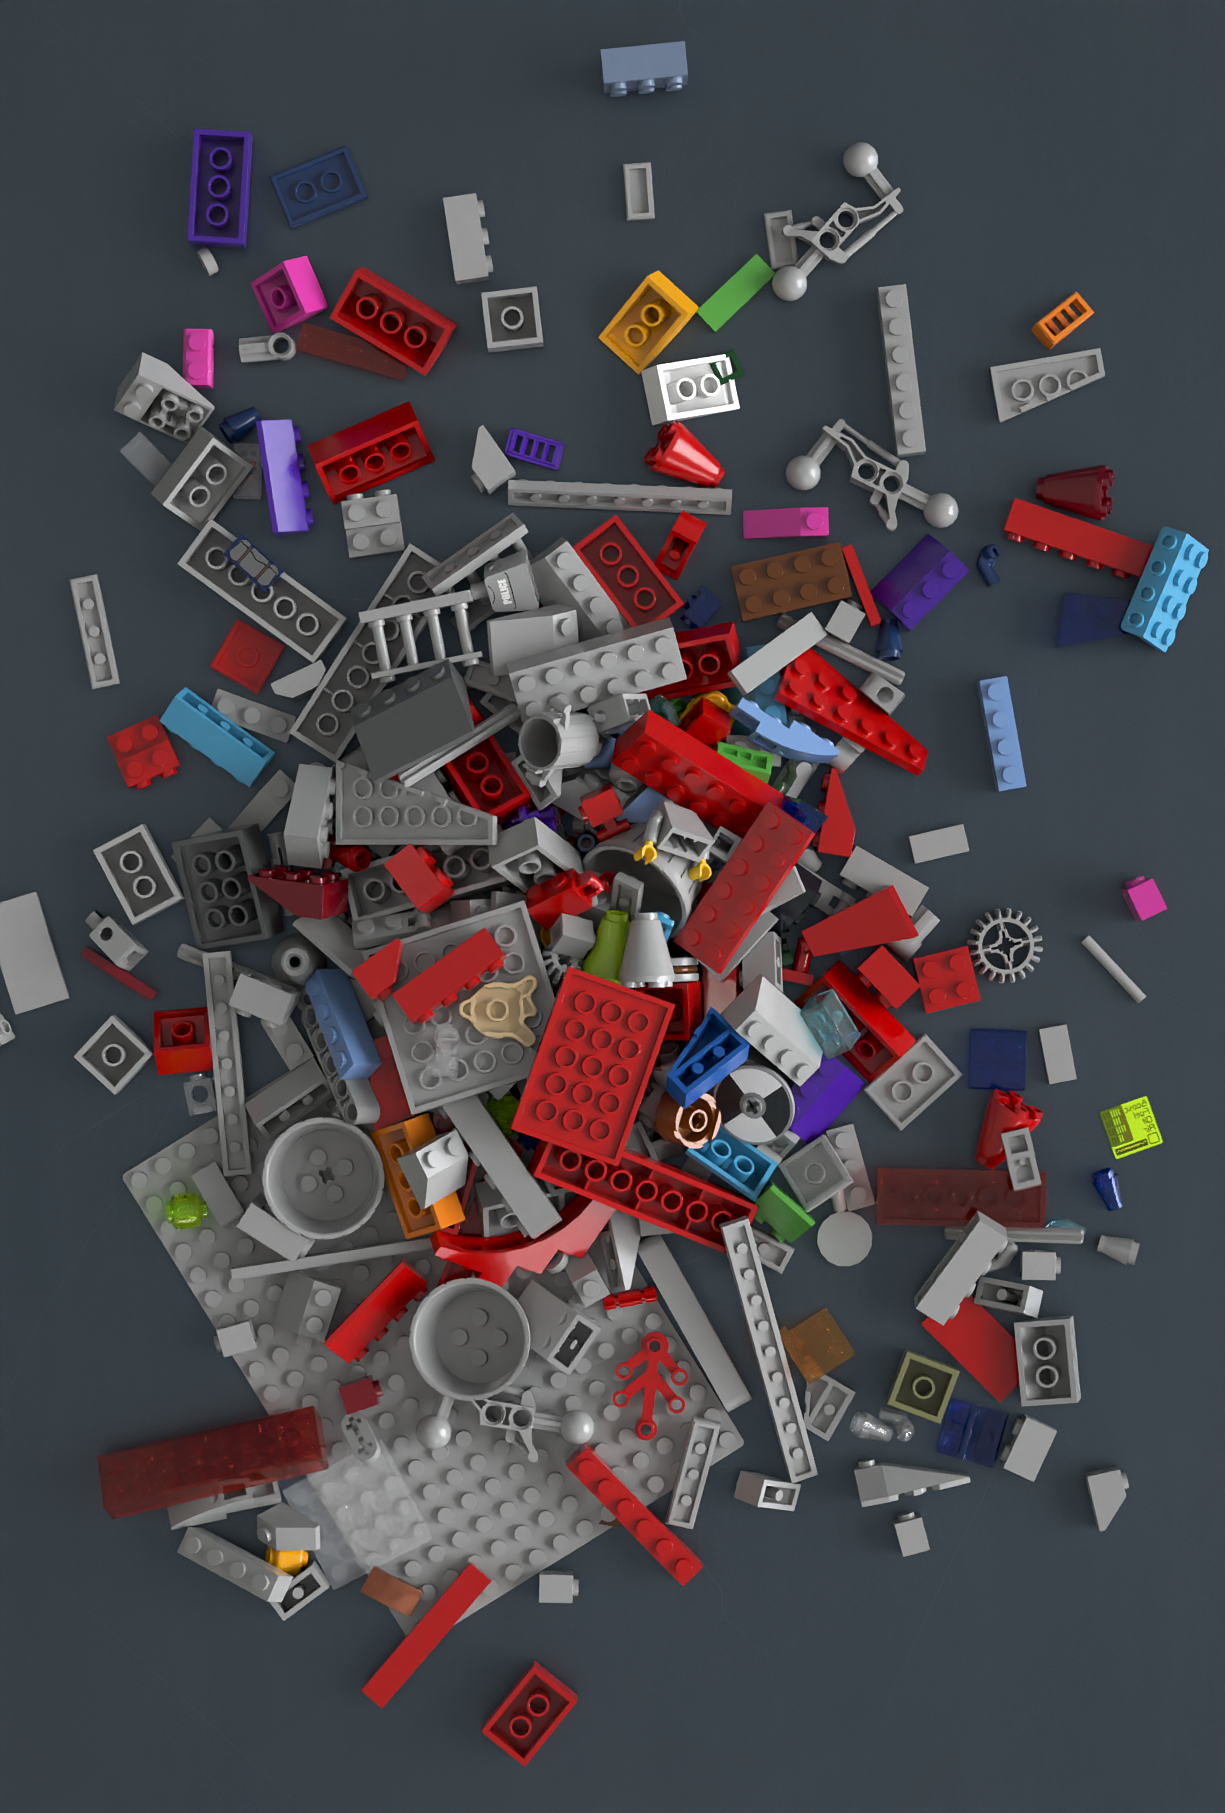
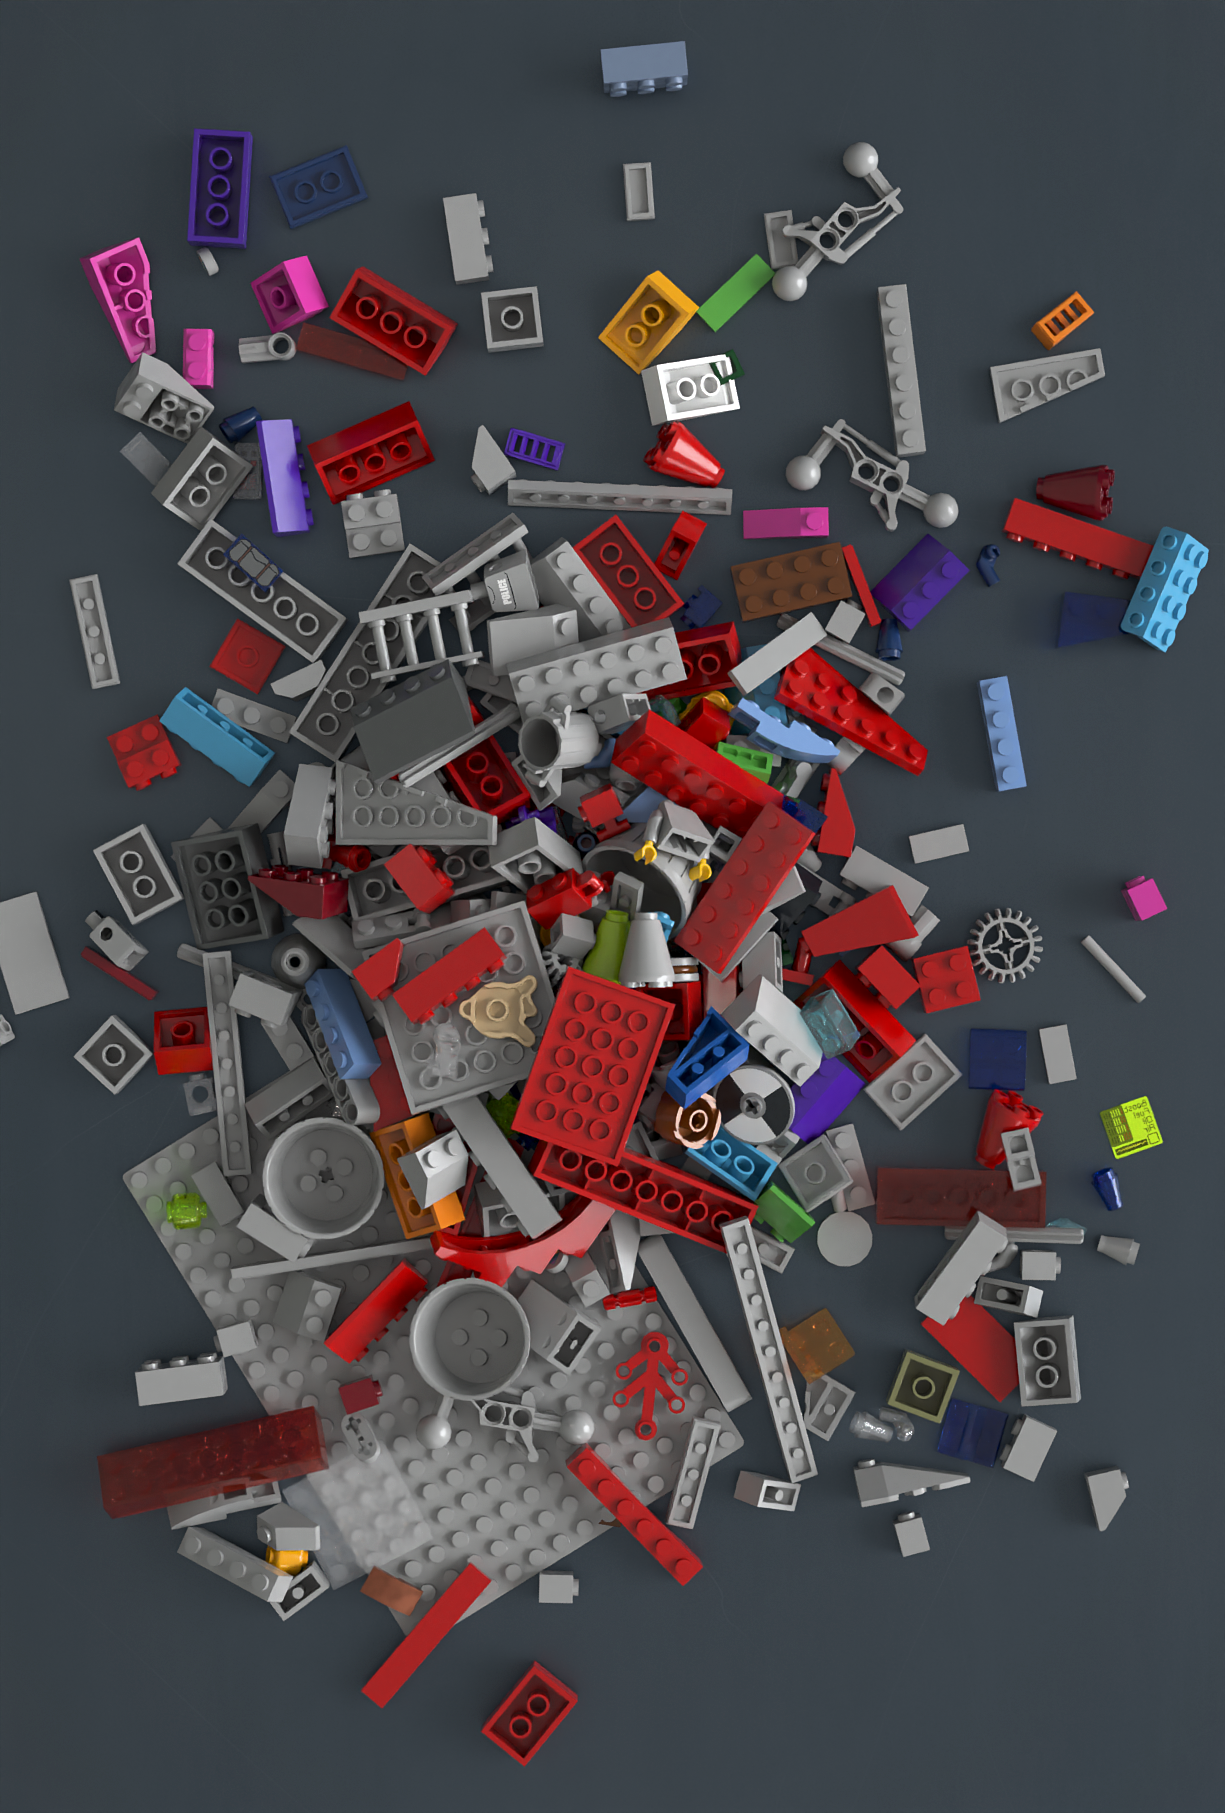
none -> dark pink wedge [79,237,156,363]
none -> light grey brick [135,1352,228,1406]

